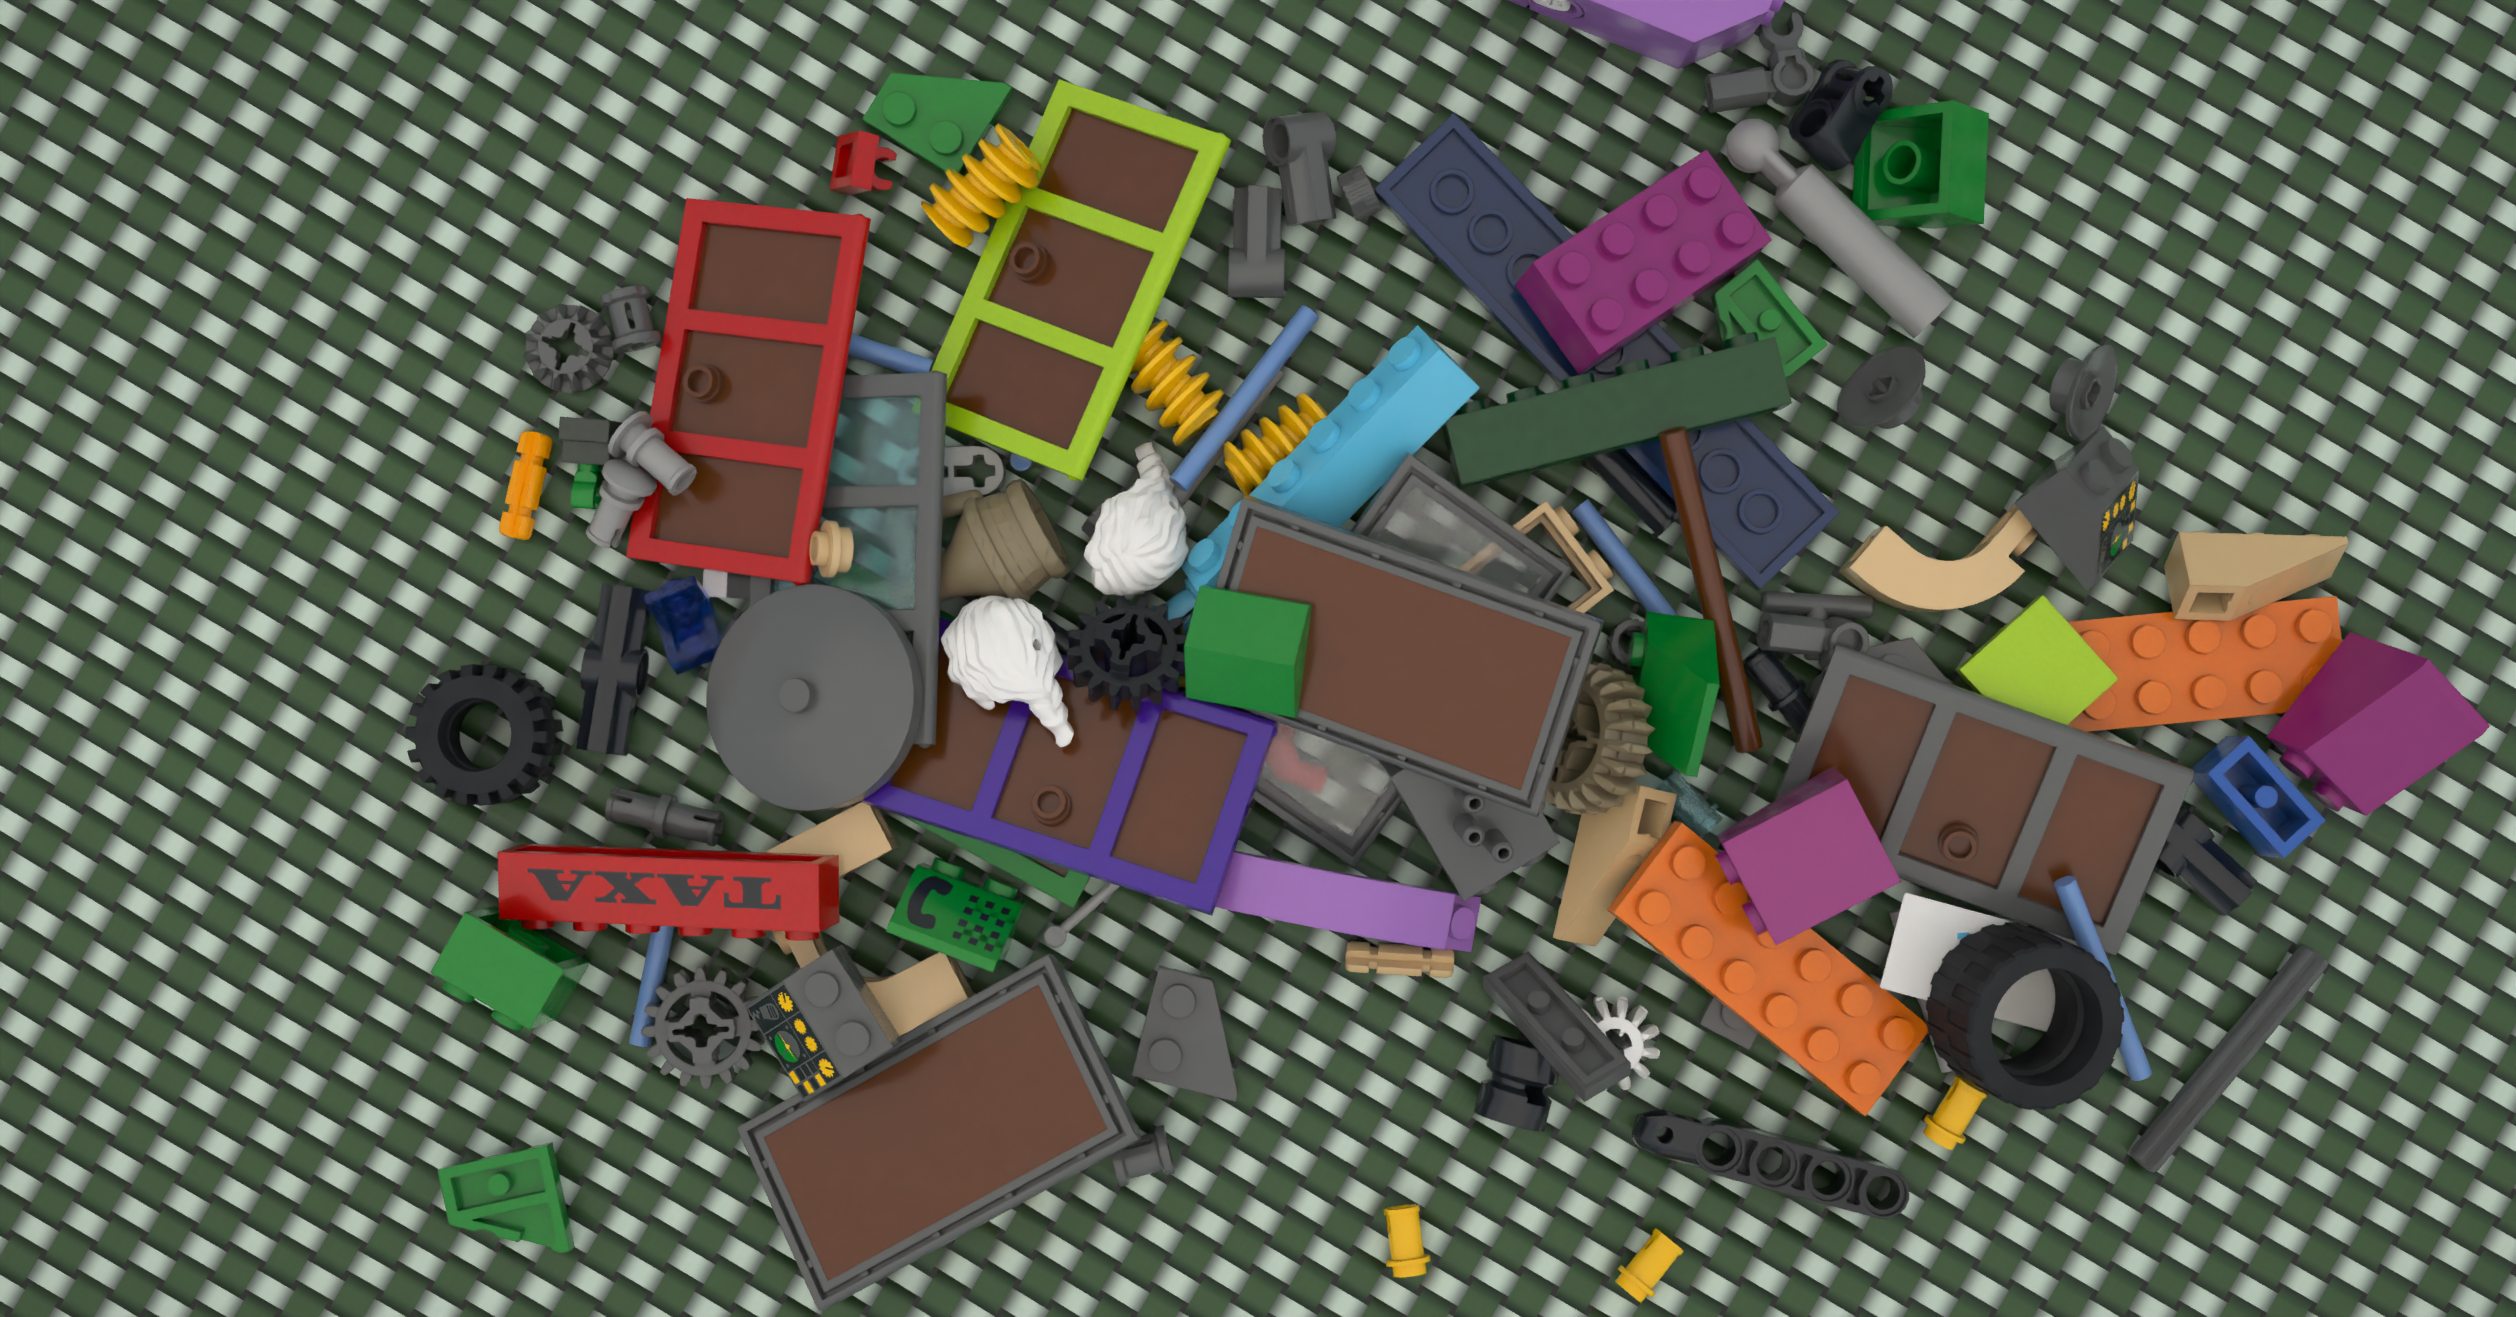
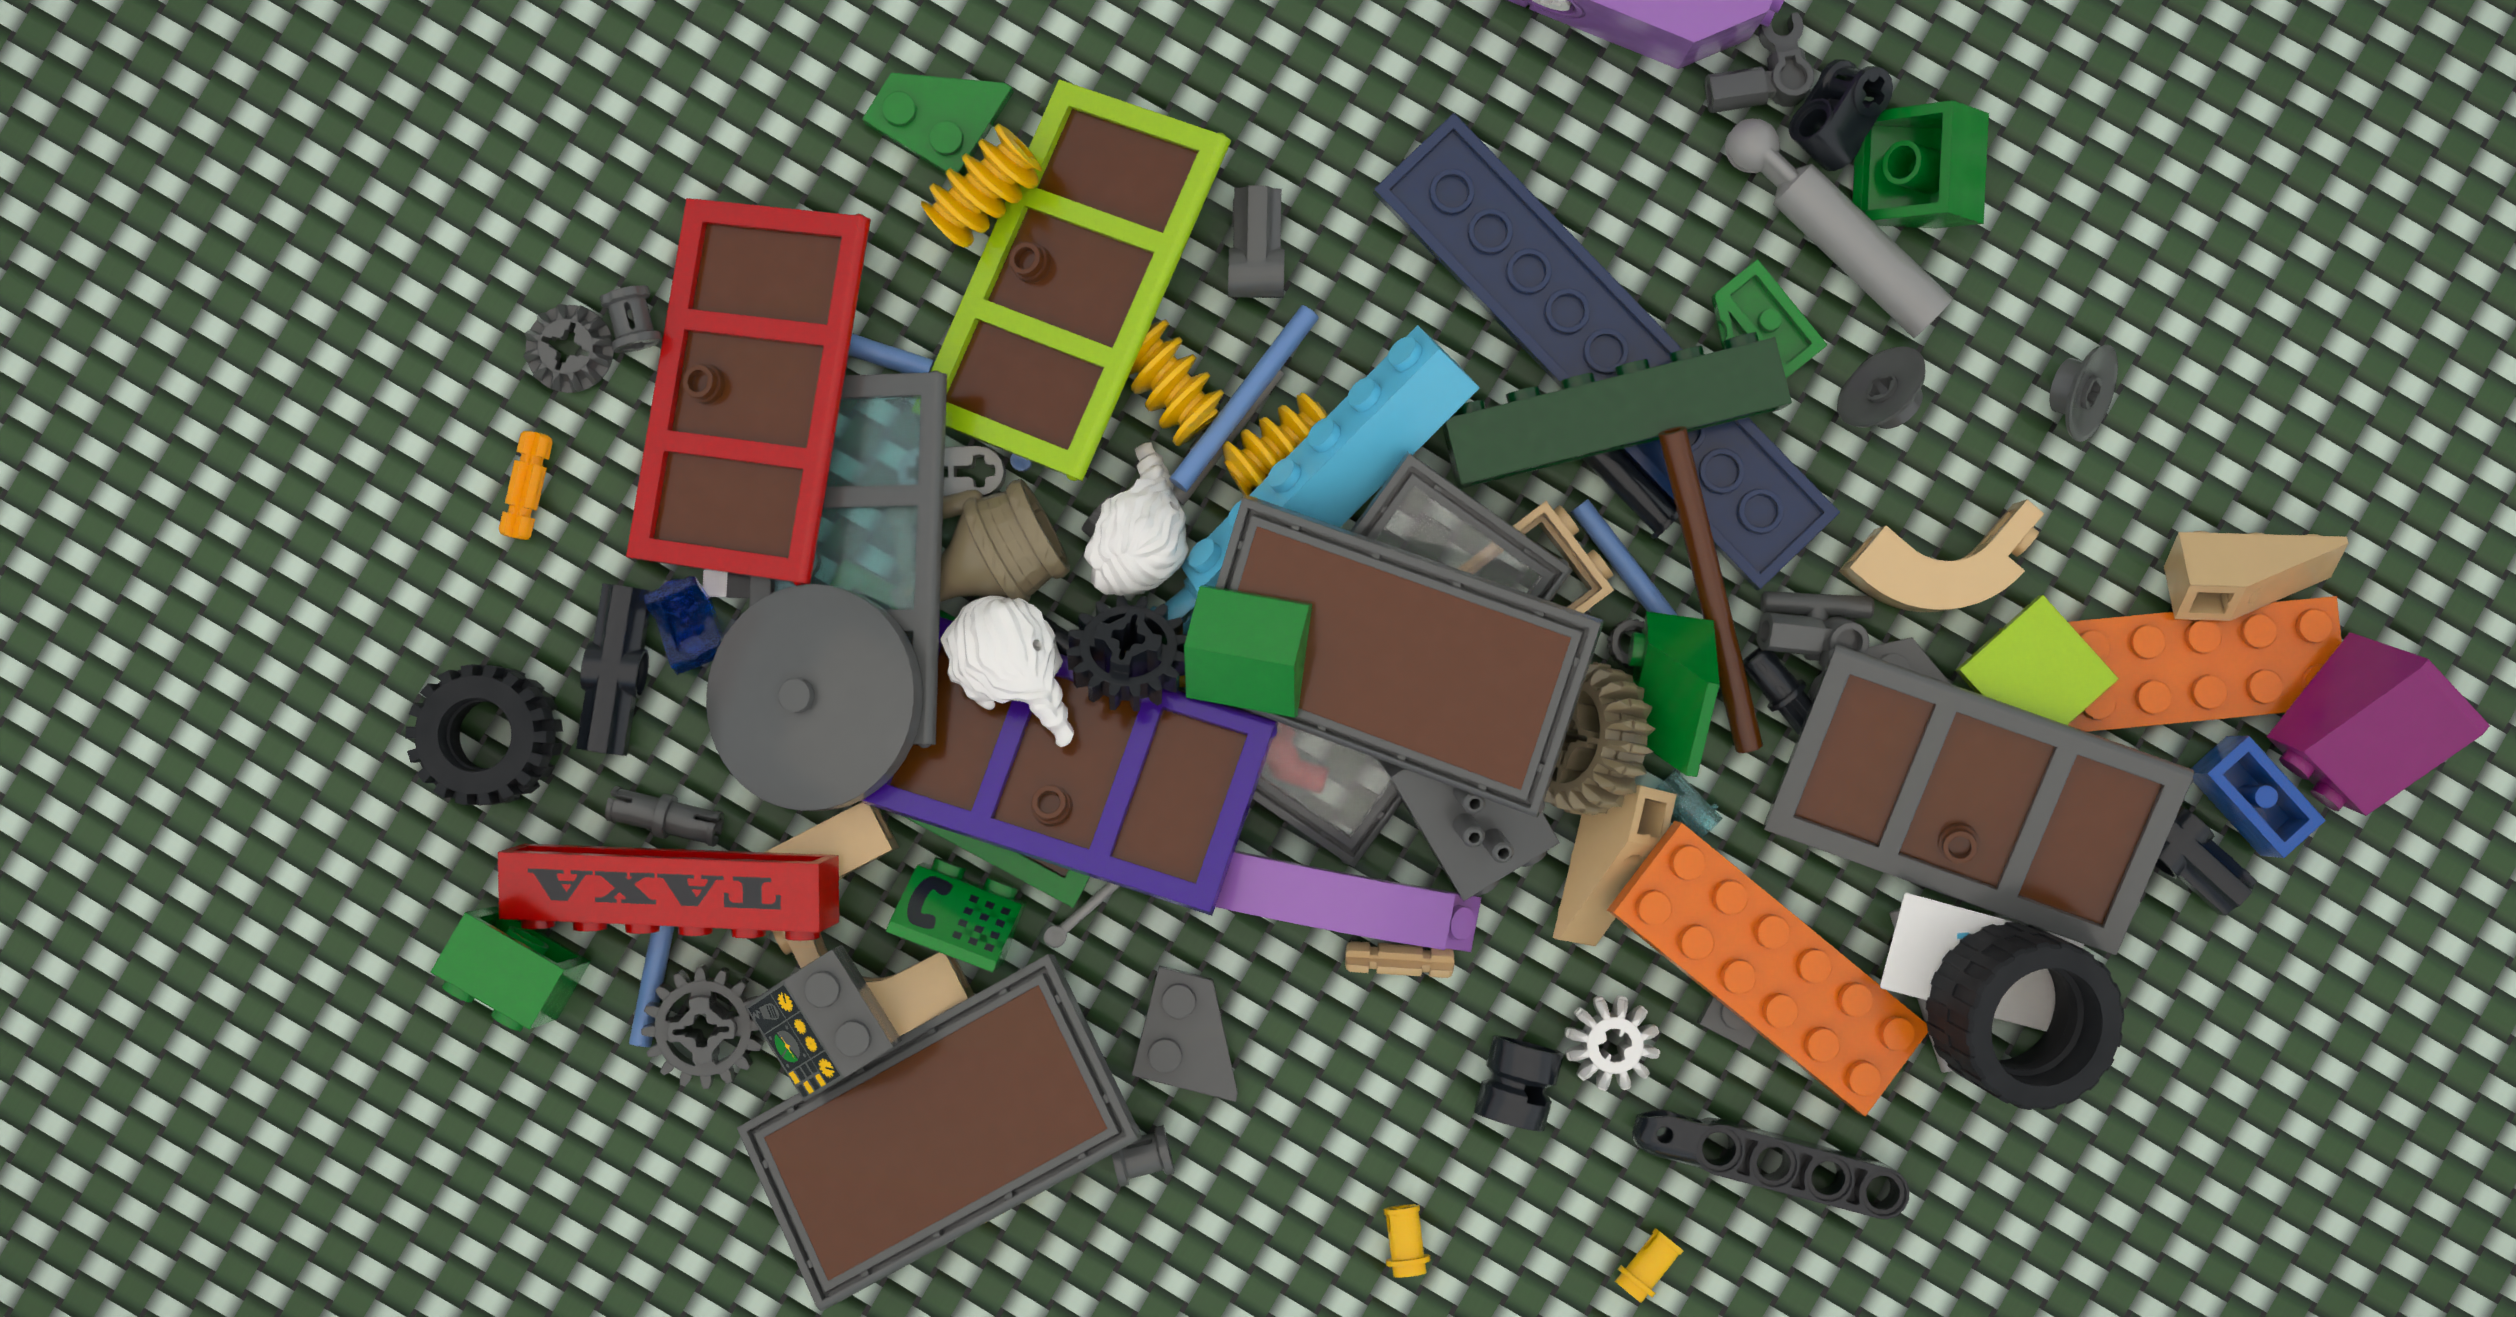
green wing [437,1142,575,1253] -> none
pearl dark grey piece [558,417,622,509] -> none
light grey pin [586,459,657,548] -> none
light grey pin [608,411,697,496] -> none
tan plate [809,520,854,578] -> none
red tile [829,130,897,195] -> none
dark grey piece [1262,112,1336,226] -> none
dark grey axle [1337,165,1382,221] -> none
dark grey tile [1483,951,1631,1102] -> none
magenta brick [1515,150,1772,375] -> none
magenta slope [1715,767,1901,945] -> none
yellow pin [1923,1074,1988,1150] -> none
dark grey slope [2014,426,2139,591] -> none
medium blue bar [2053,876,2152,1081] -> none
dark grey axle [2130,946,2328,1173] -> none

